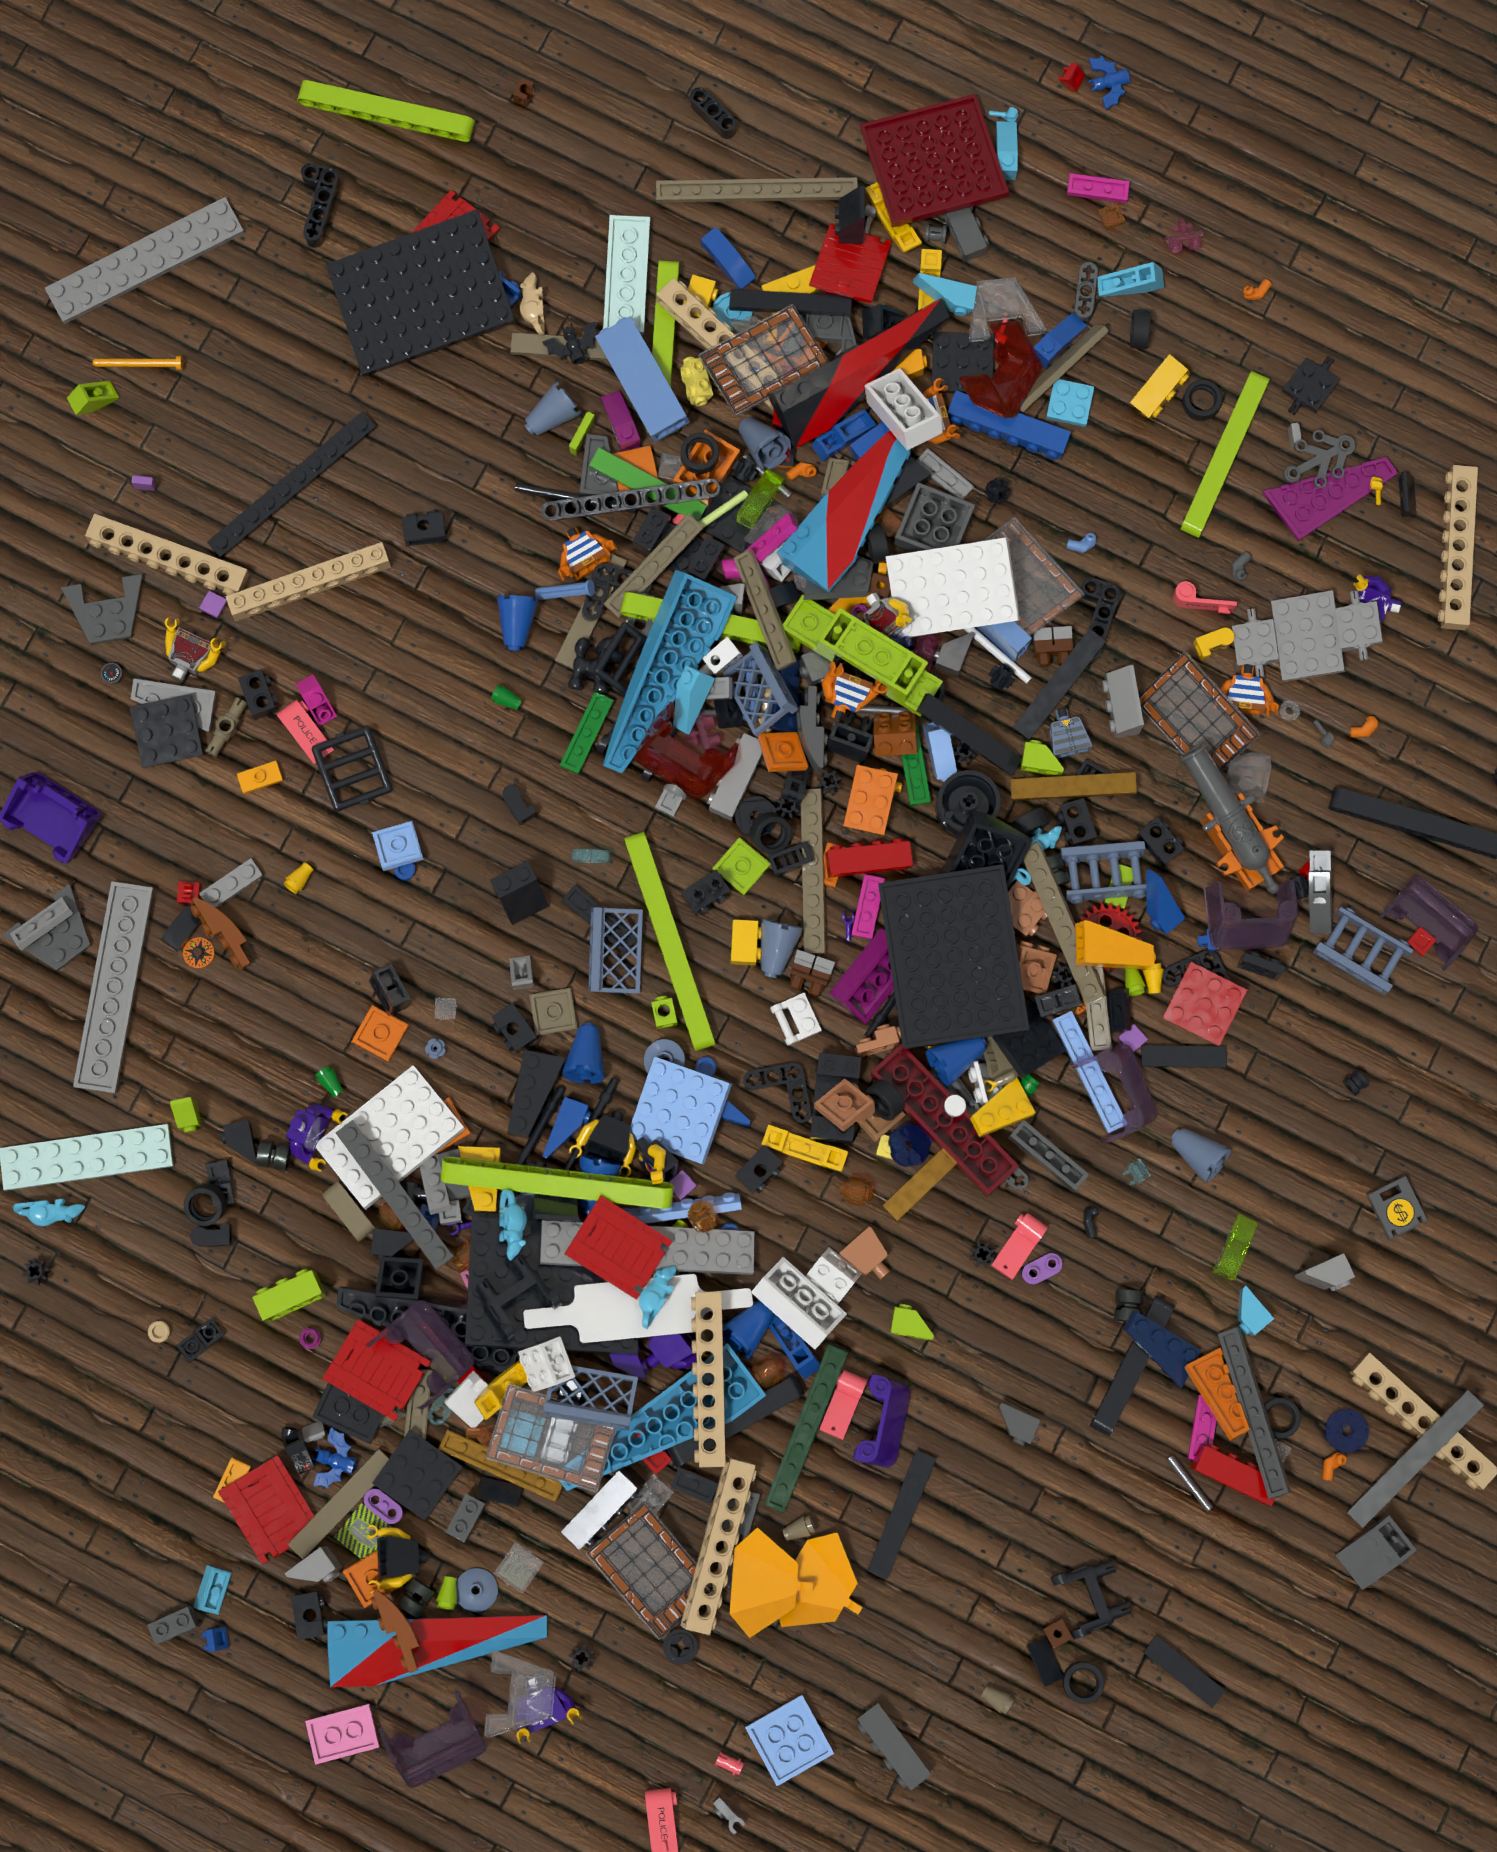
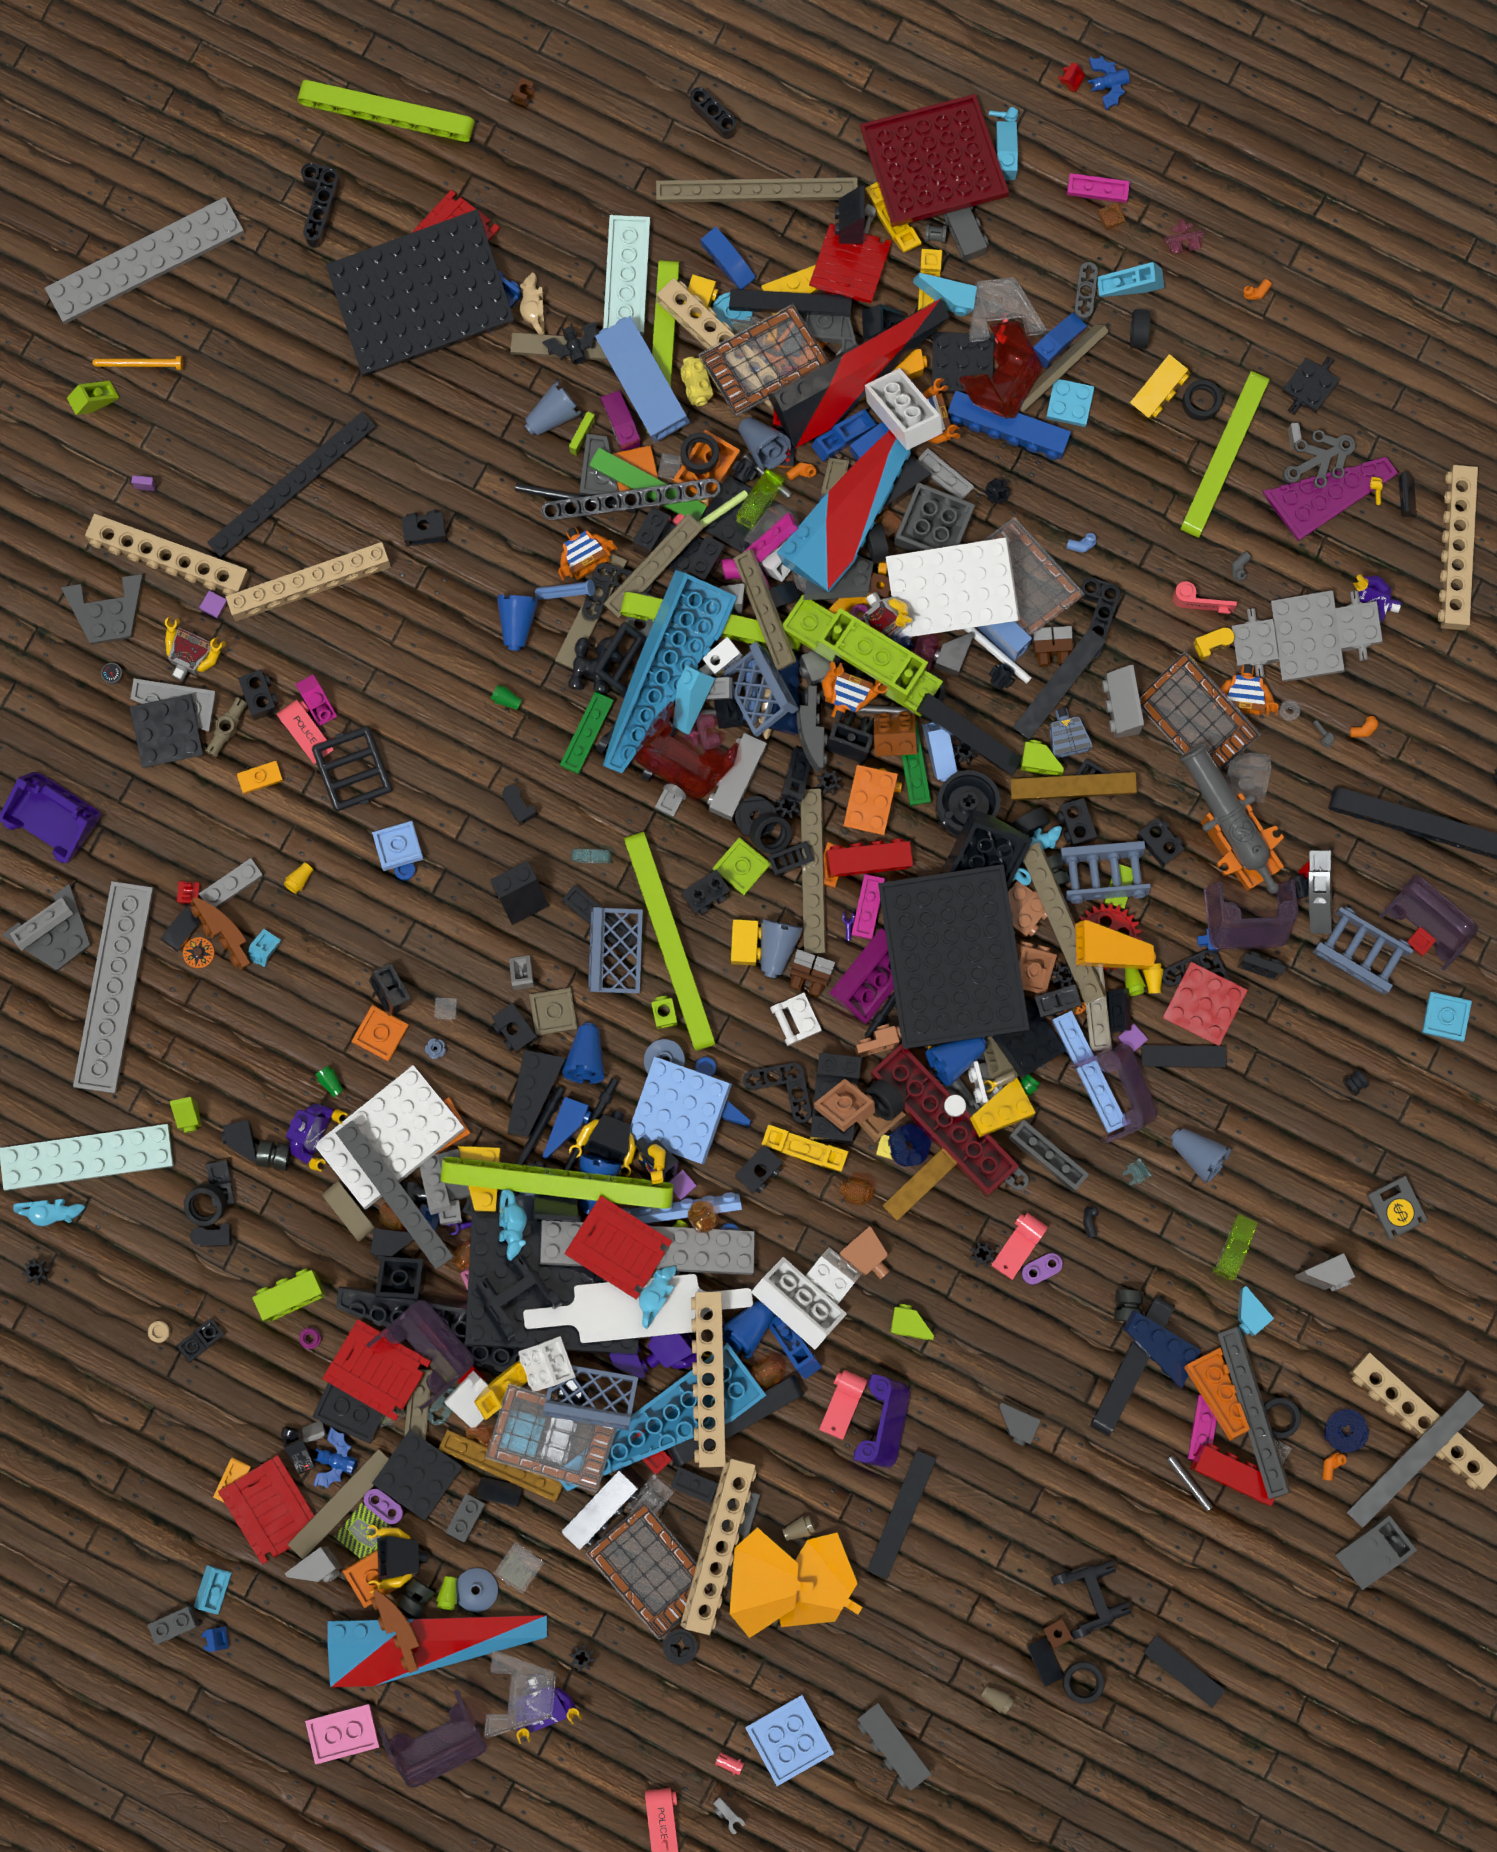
black brick [291,1591,328,1640] -> none
orange tile [757,732,808,772] -> none
dark green tile [764,1344,848,1513] -> none
blue slope [1146,869,1185,935] -> none
none -> medium azure bracket [247,929,281,967]
none -> medium azure plate [1422,992,1472,1042]

